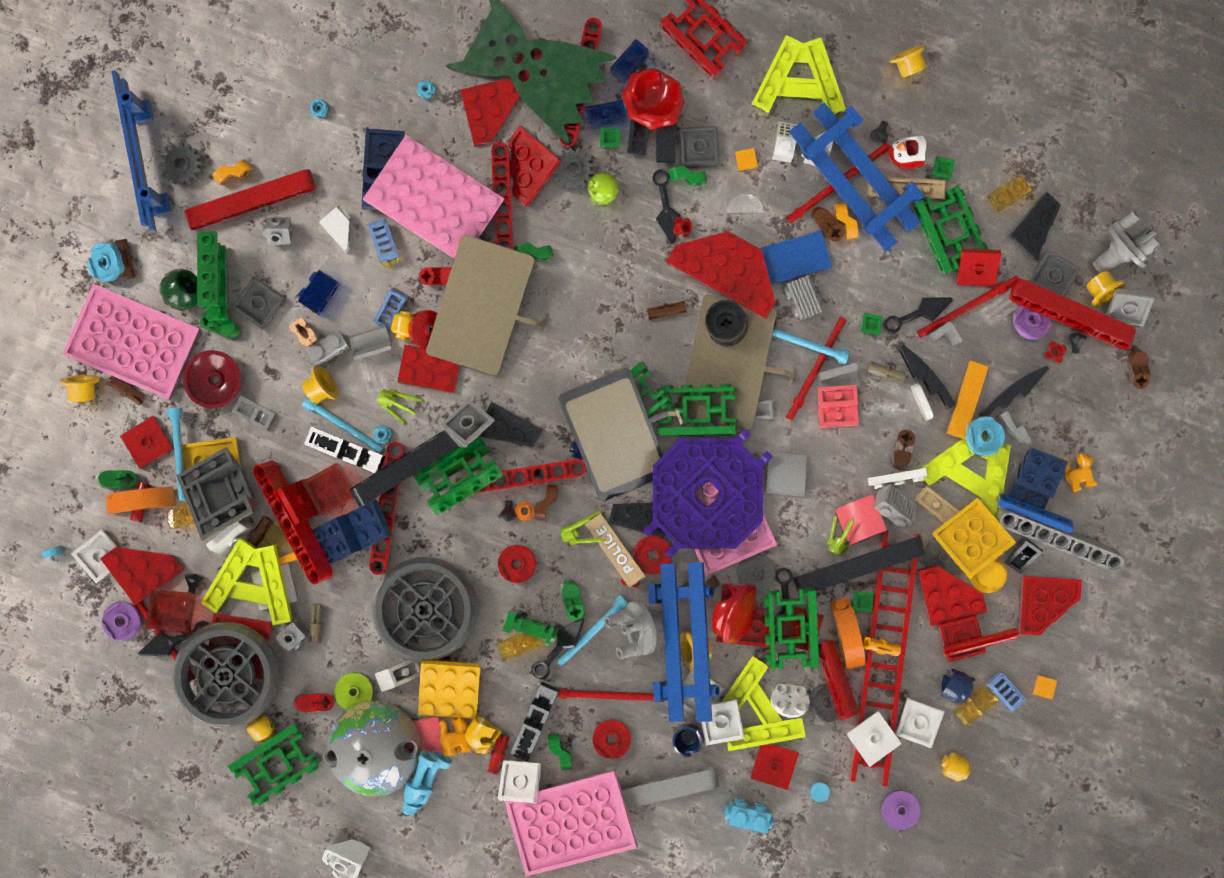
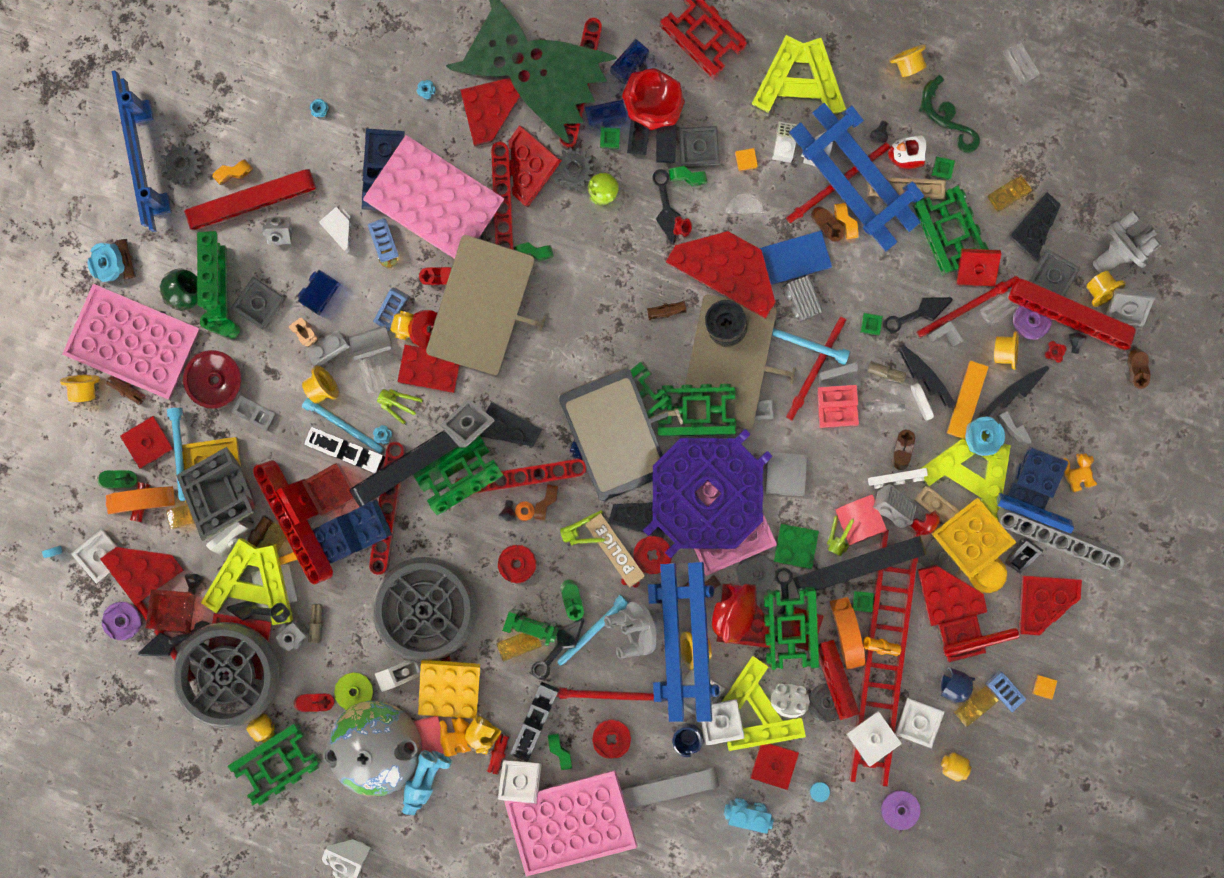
none -> black piece [226,601,290,623]
none -> green plate [773,524,819,569]
none -> red hair [909,510,940,535]
none -> dark green plant [919,75,980,153]
none -> yellow piece [994,331,1019,370]
none -> clear tile [1003,42,1040,85]

